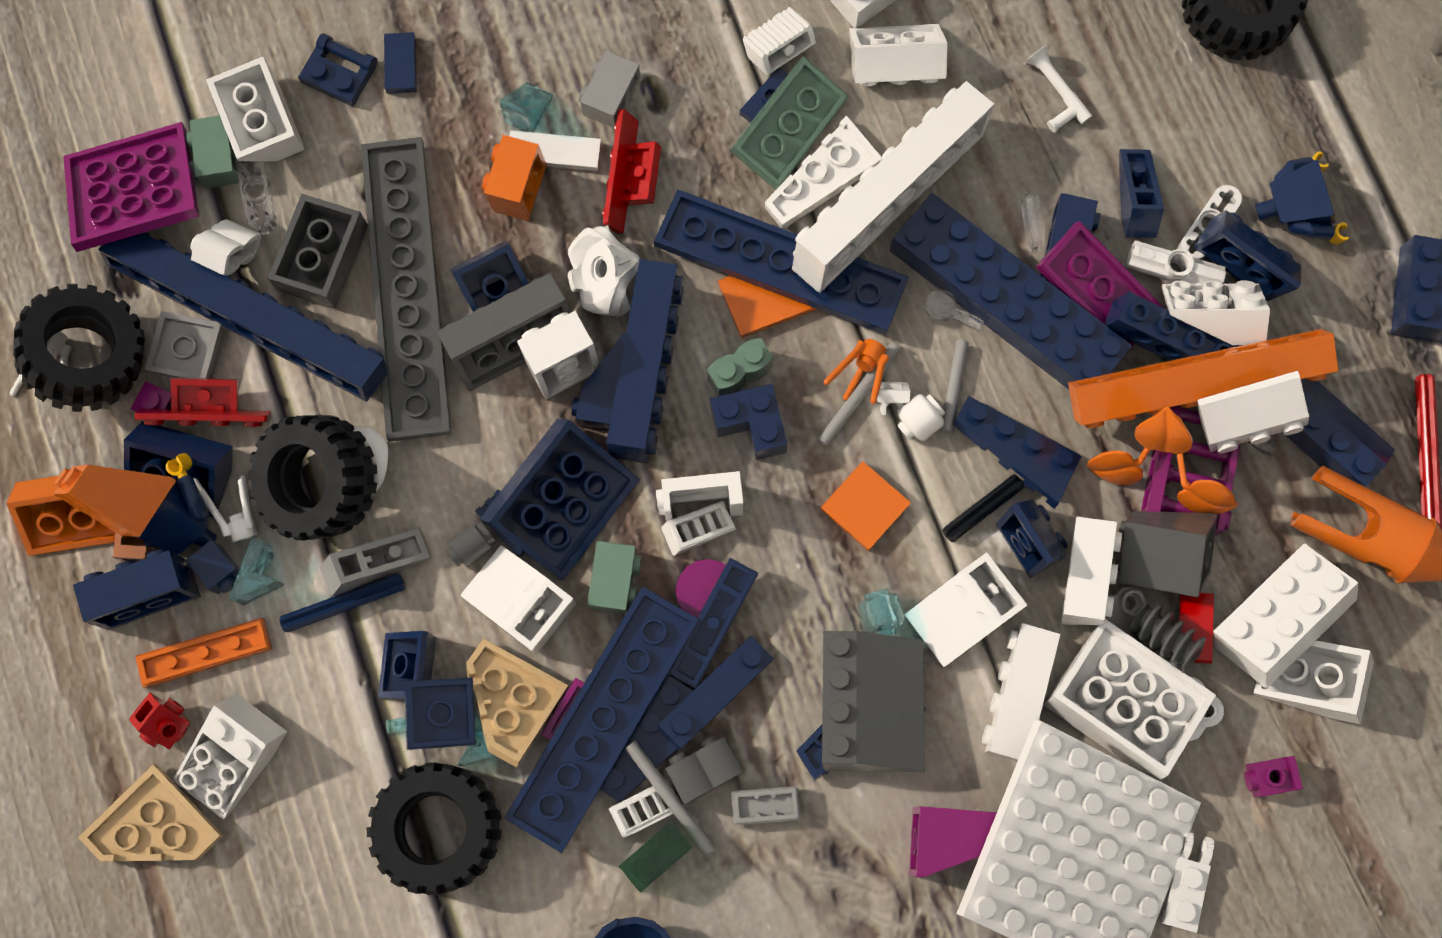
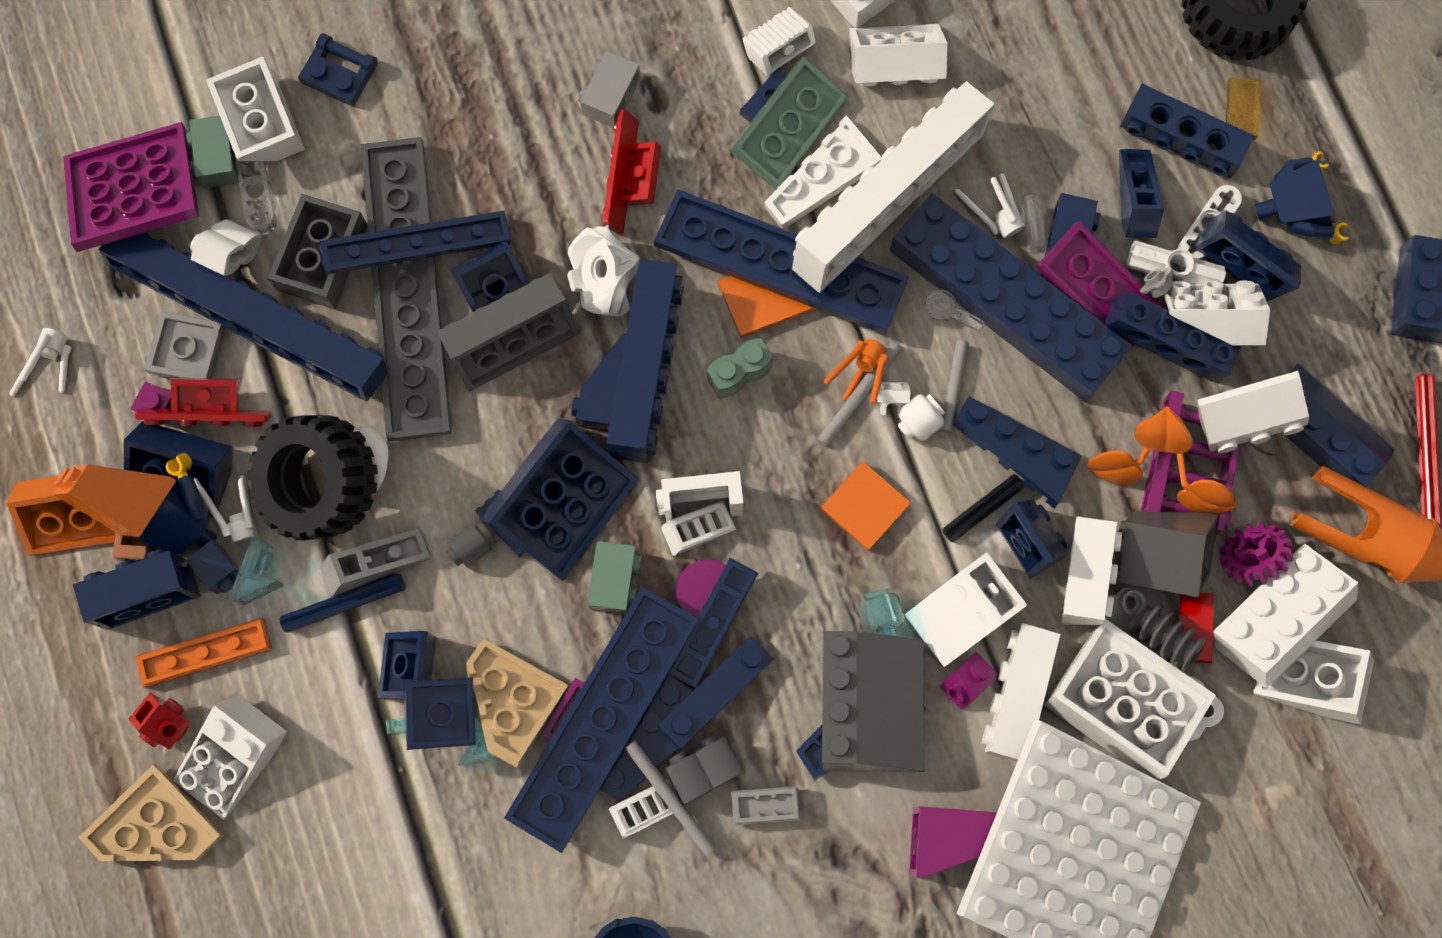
black tyre [13,283,145,412] -> none
black tyre [366,762,502,895] -> none
dark blue tile [384,32,417,94] -> none
white slope [460,545,577,655] -> none
orange brick [482,135,547,221] -> none
clear light blue slope [500,82,553,133] -> none
white tile [510,130,602,171] -> none
white brick [517,311,599,400] -> none
clear green brick [619,821,693,893] -> none
dark blue brick [710,384,788,460] -> none
white piece [1024,44,1092,133] -> none
orange brick [1068,329,1338,428] -> none
white hinge [1161,832,1214,933] -> none
magenta brick [1244,756,1303,797] -> none
none -> dark blue plate [318,211,512,275]
none -> magenta bracket [940,652,999,709]
none -> white plant [955,173,1025,239]
none -> dark blue brick [1120,83,1254,178]
none -> light grey plate [1140,268,1174,298]
none -> magenta gear [1219,522,1294,586]
none -> clear yellow tile [1226,77,1261,140]

